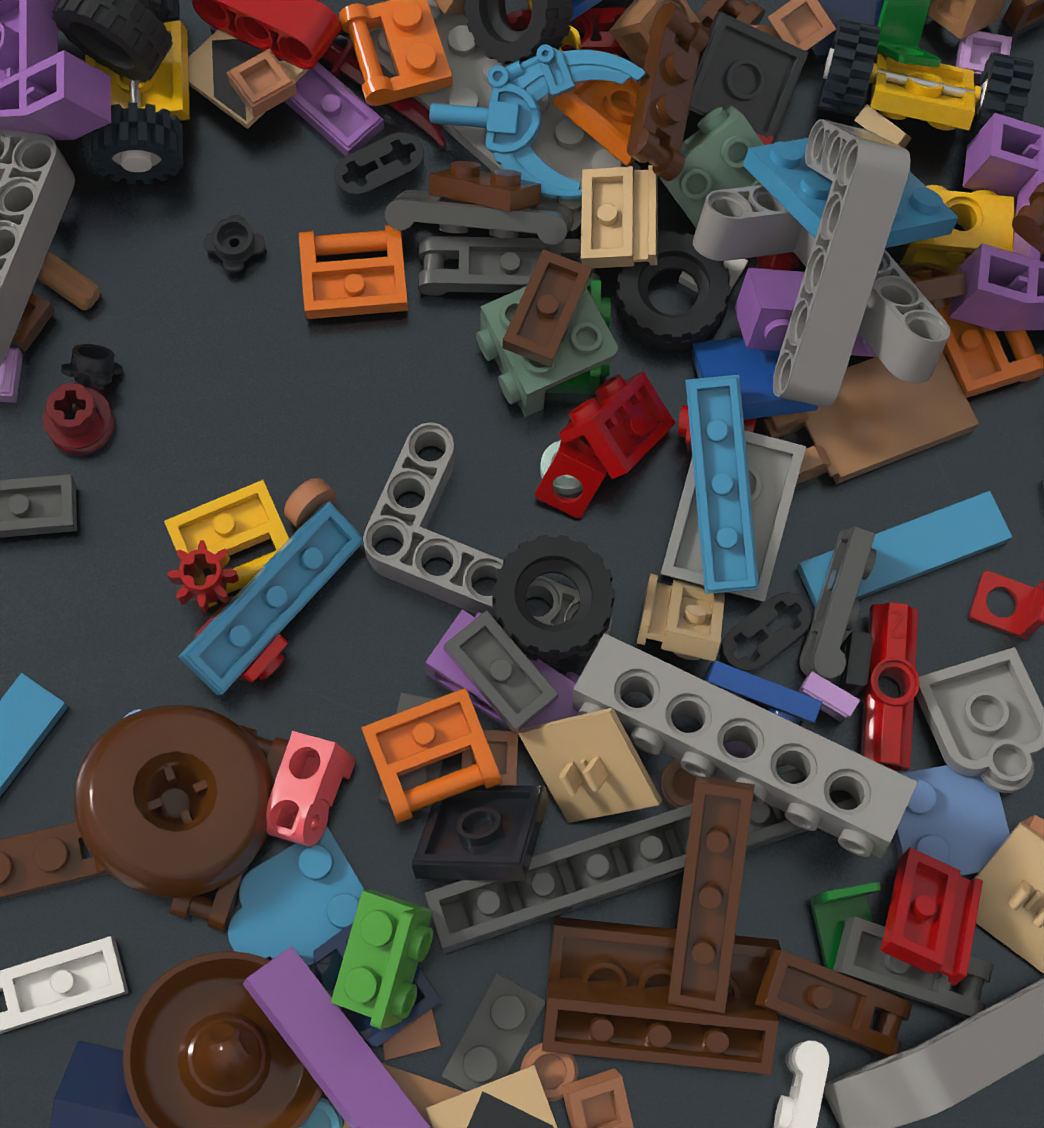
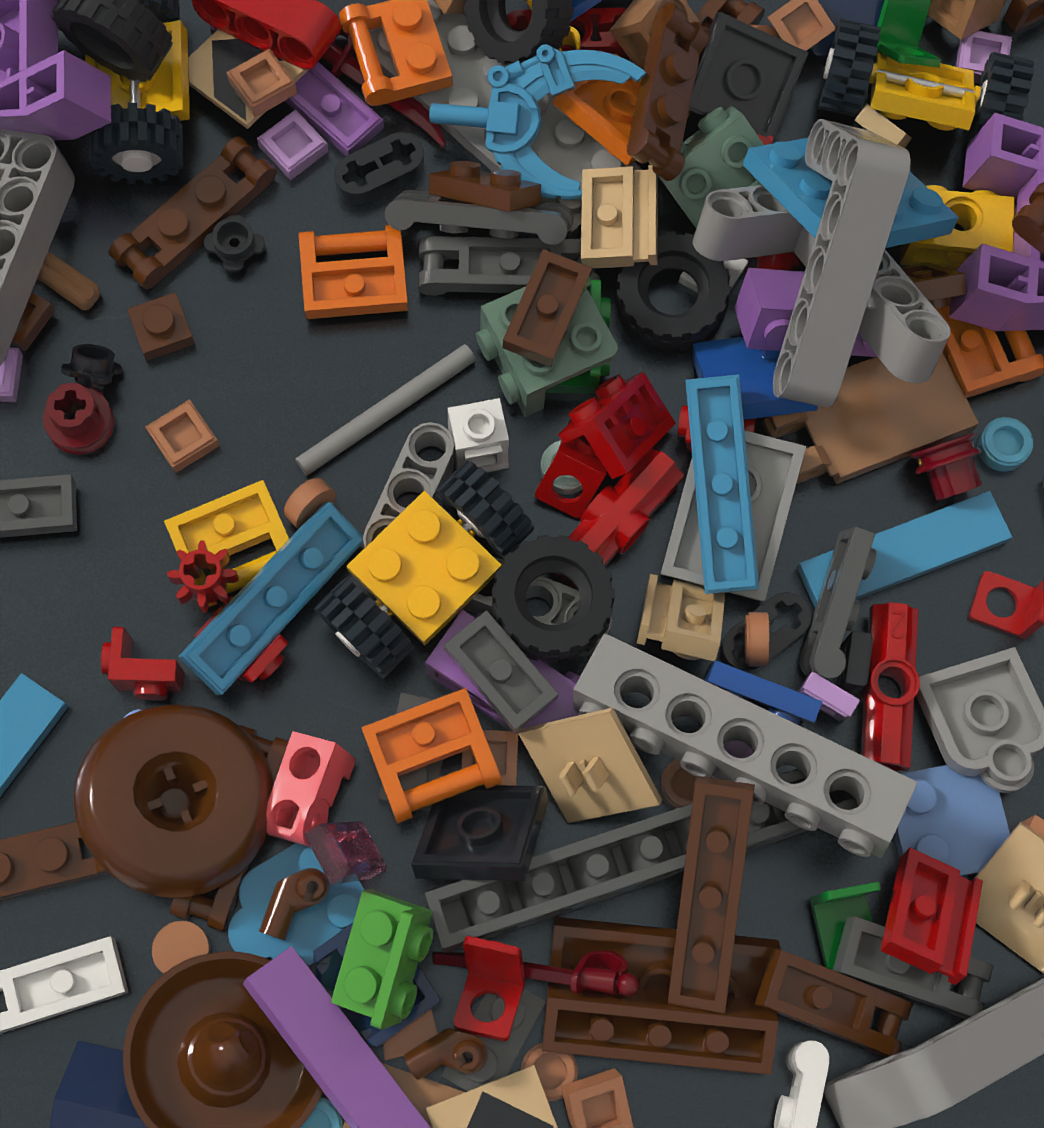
none -> red bracket [101,627,184,701]
none -> reddish brown plate [108,136,277,289]
none -> reddish brown plate [127,292,195,361]
none -> nougat tile [145,399,220,474]
none -> nougat tile [152,921,211,974]
none -> lavender tile [257,109,329,181]
none -> reddish brown arm [259,868,329,941]
none -> light grey bar [295,344,476,476]
none -> clear pink plate [304,821,386,885]
none -> plate [314,460,534,679]
none -> reddish brown arm [404,1028,488,1080]
none -> dark red sword [432,950,640,996]
none -> white window [448,398,509,472]
none -> red bracket [453,936,526,1041]
none -> red piece [553,448,684,590]
none -> nougat tile [745,612,769,667]
none -> dark red piece [910,432,982,501]
none -> medium azure tile [977,417,1033,472]

